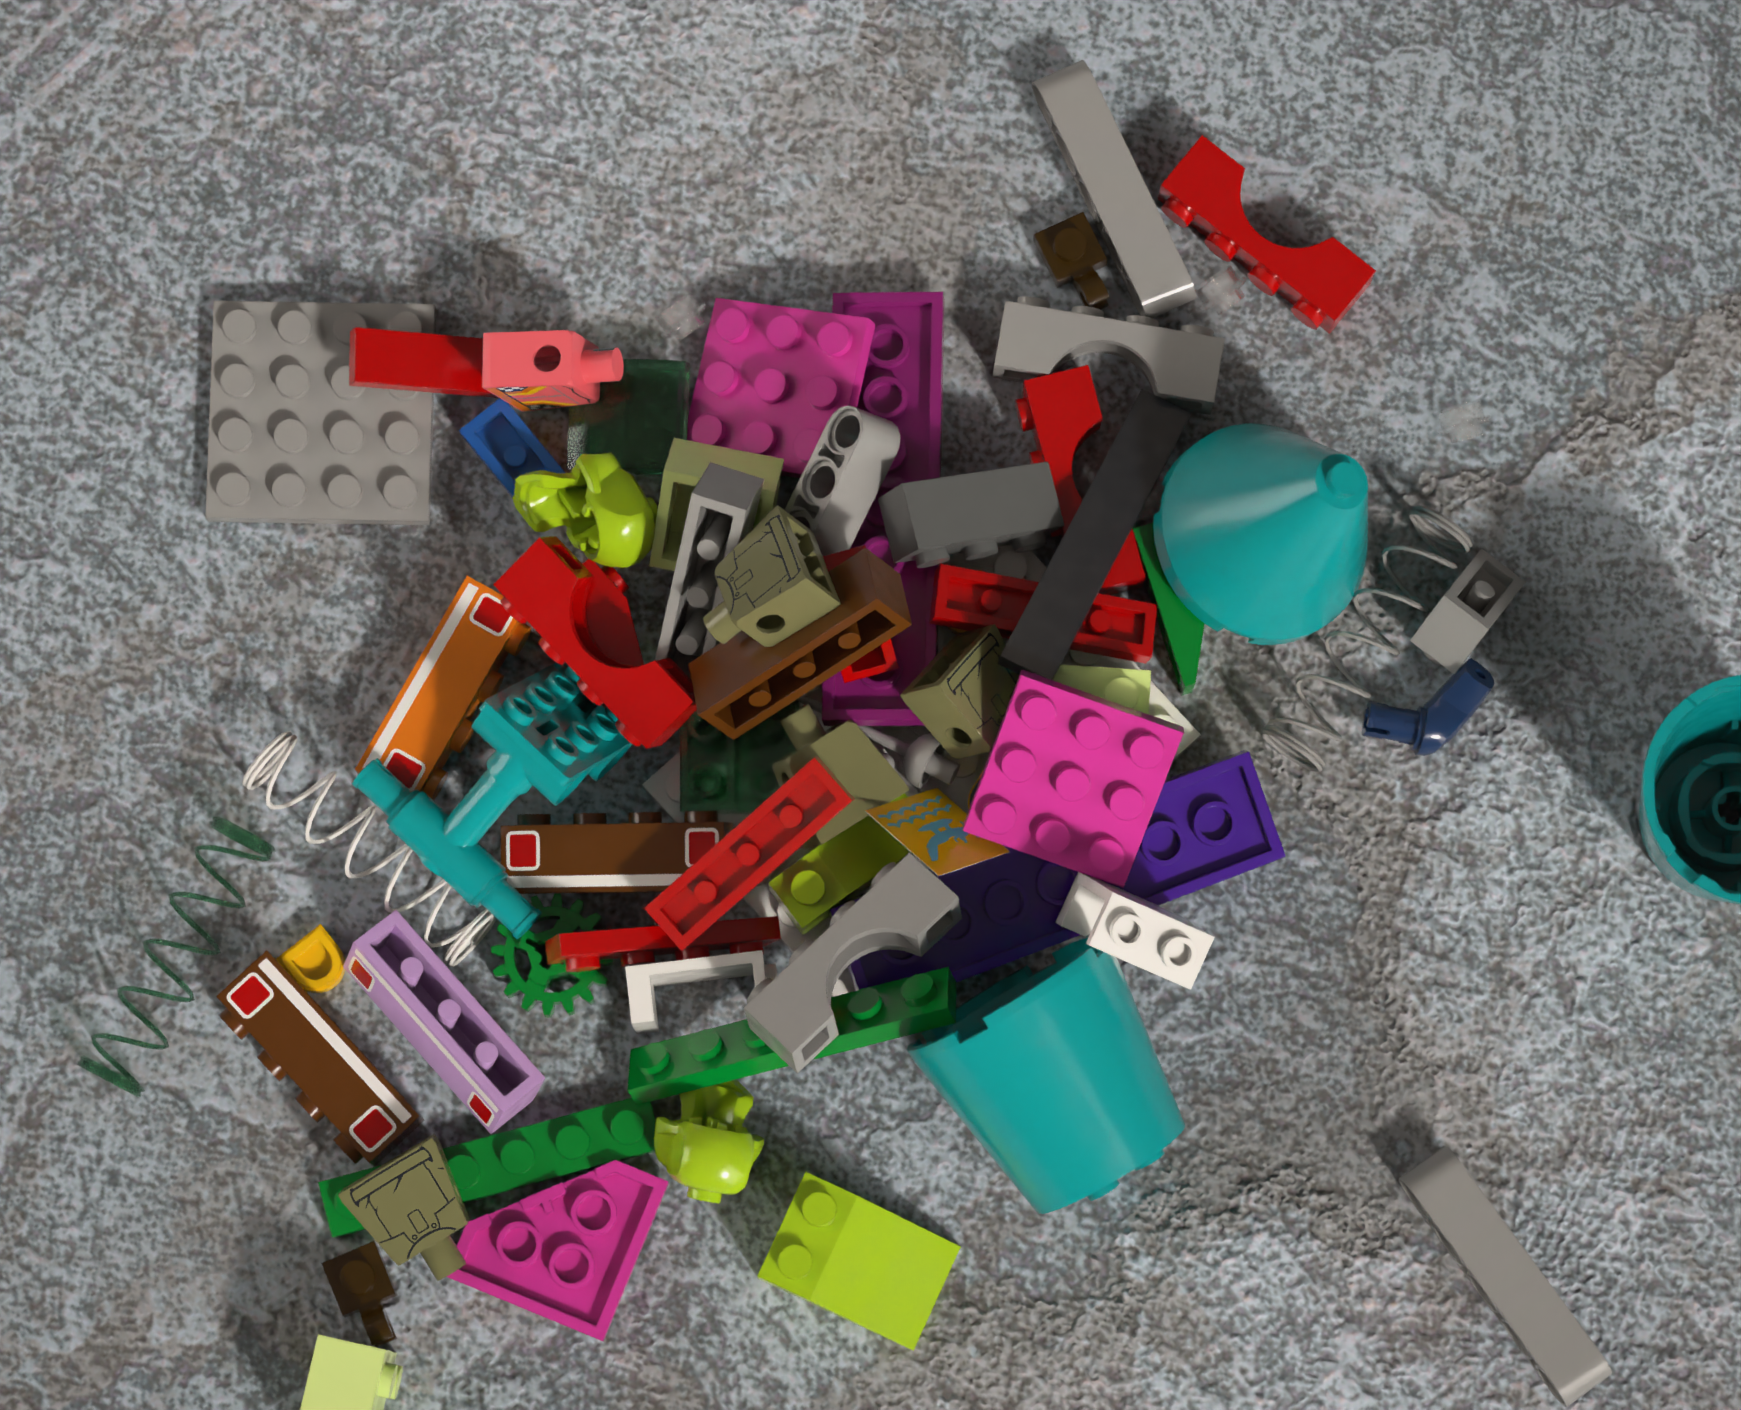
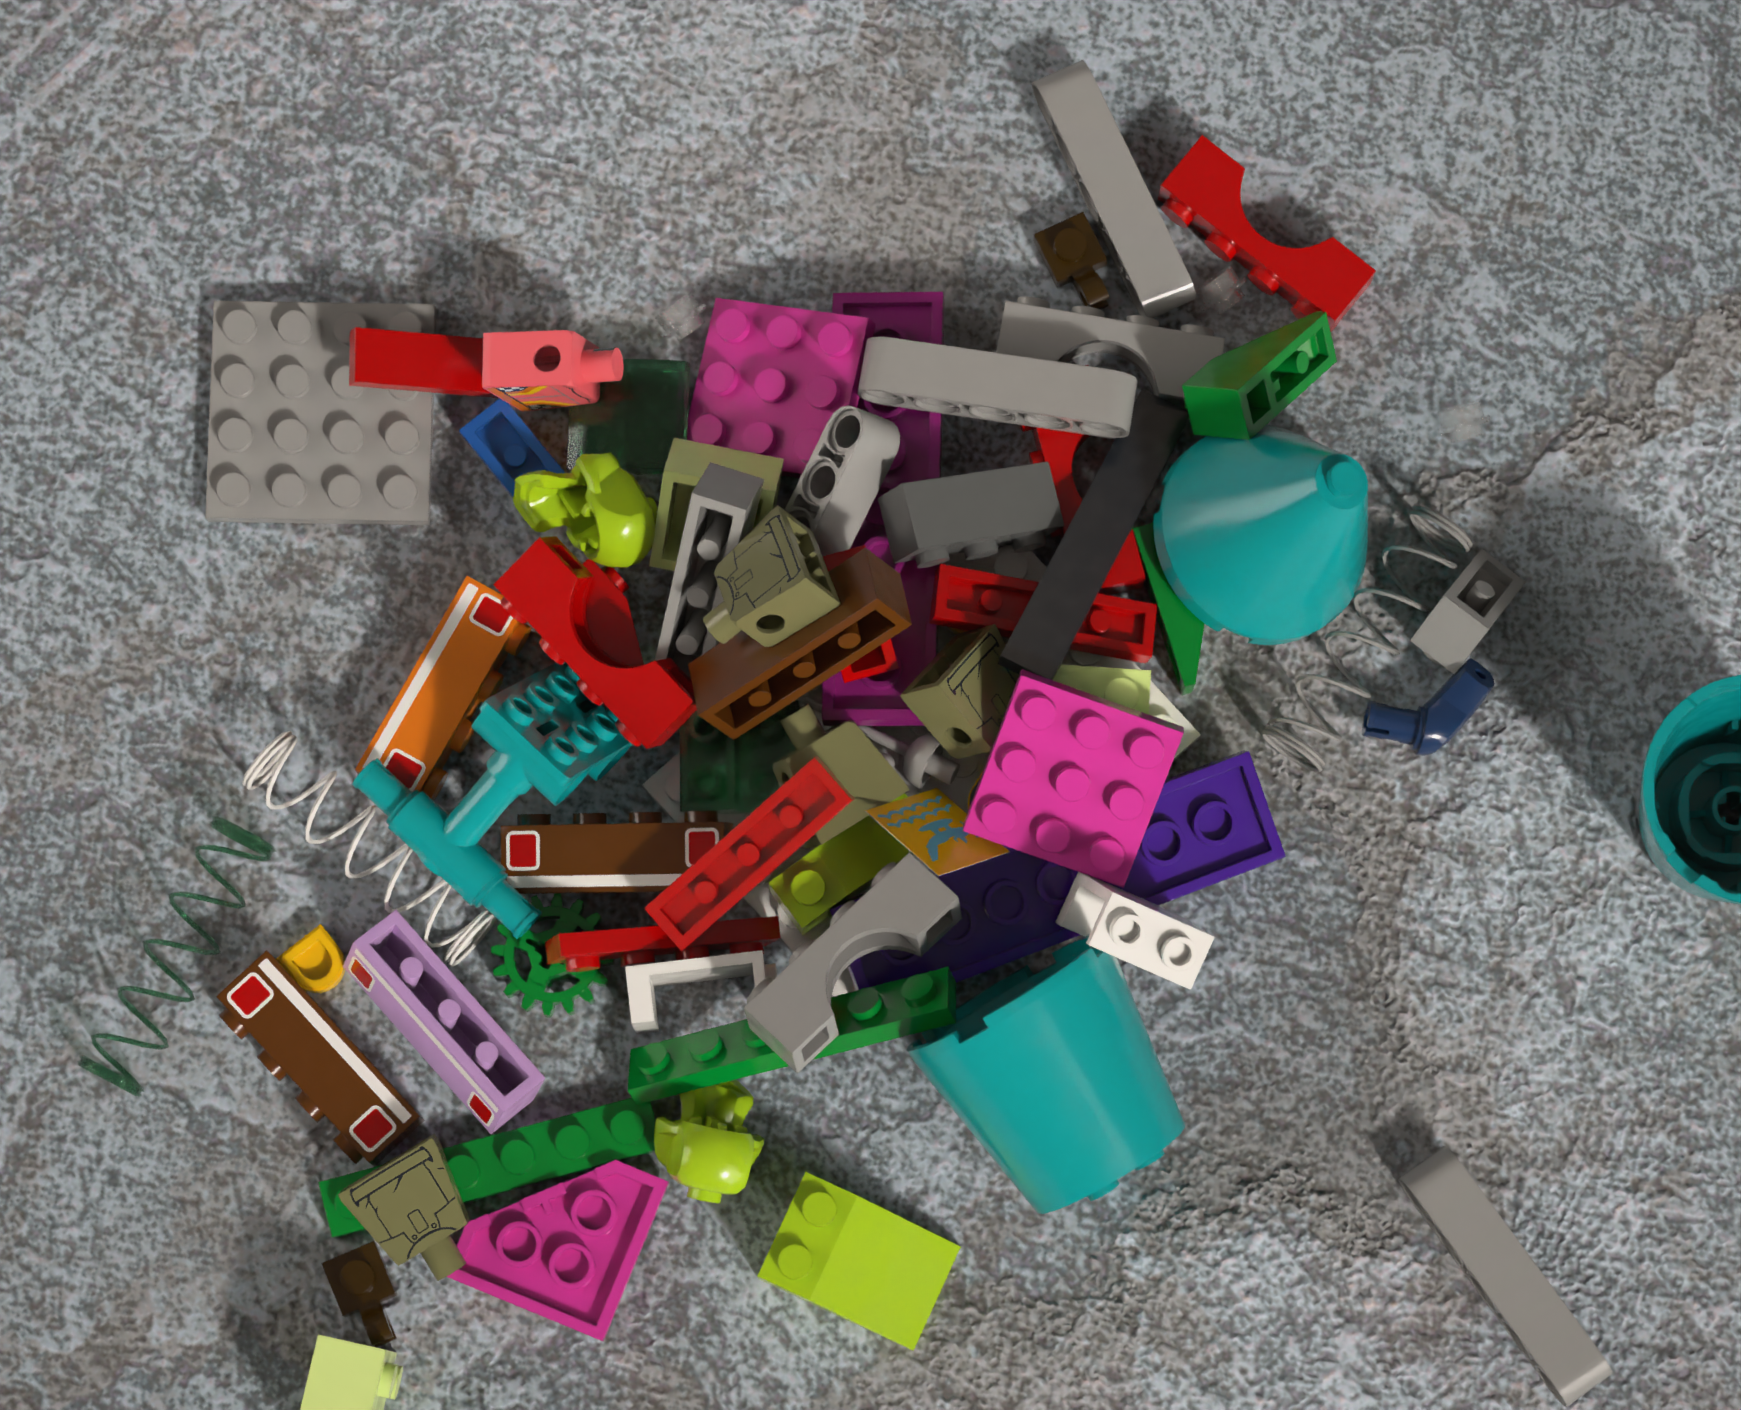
none -> light grey beam [857,336,1138,438]
none -> green slope [1182,311,1337,440]

